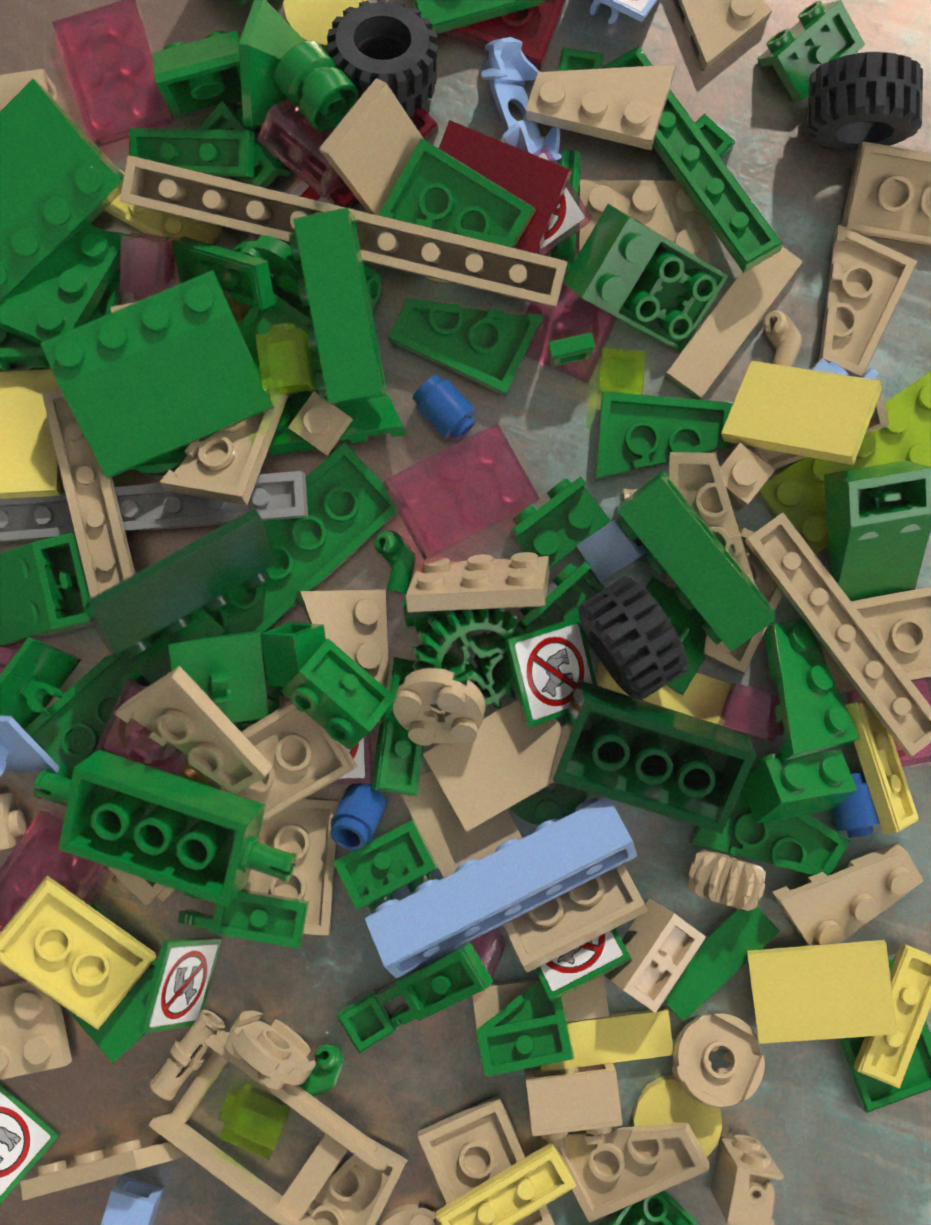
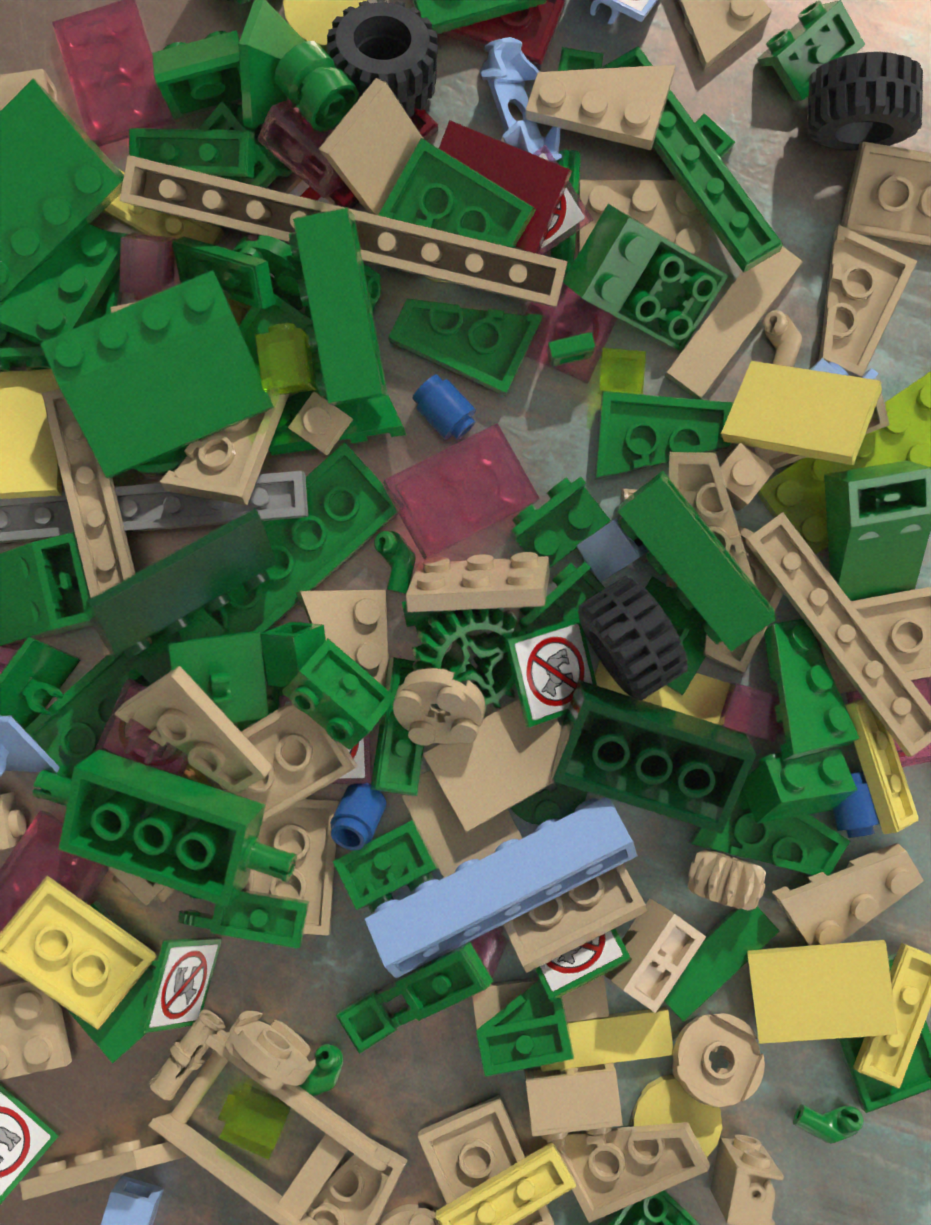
none -> green arm [793,1104,864,1144]

